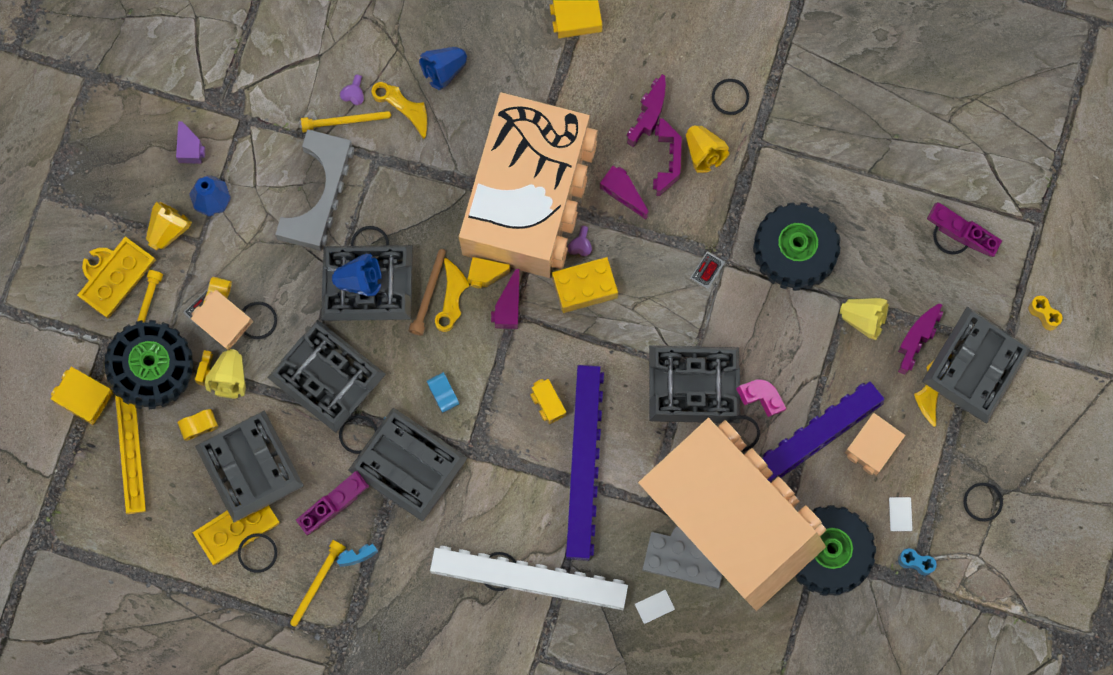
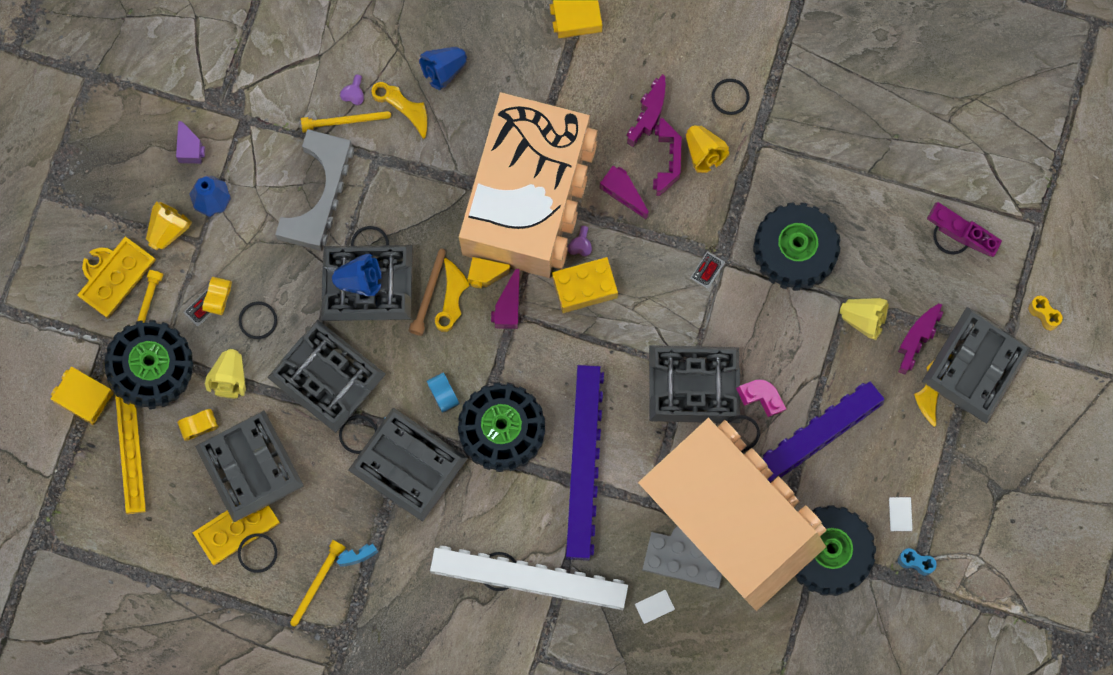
light nougat brick [191,290,253,351] -> none
yellow plate [195,350,213,386] -> none
magenta slope [296,471,369,535] -> none
yellow brick [530,379,566,425] -> none
light nougat brick [845,413,906,476] -> none
black piece [963,483,1003,522] -> none
none -> black wheel [458,382,545,472]

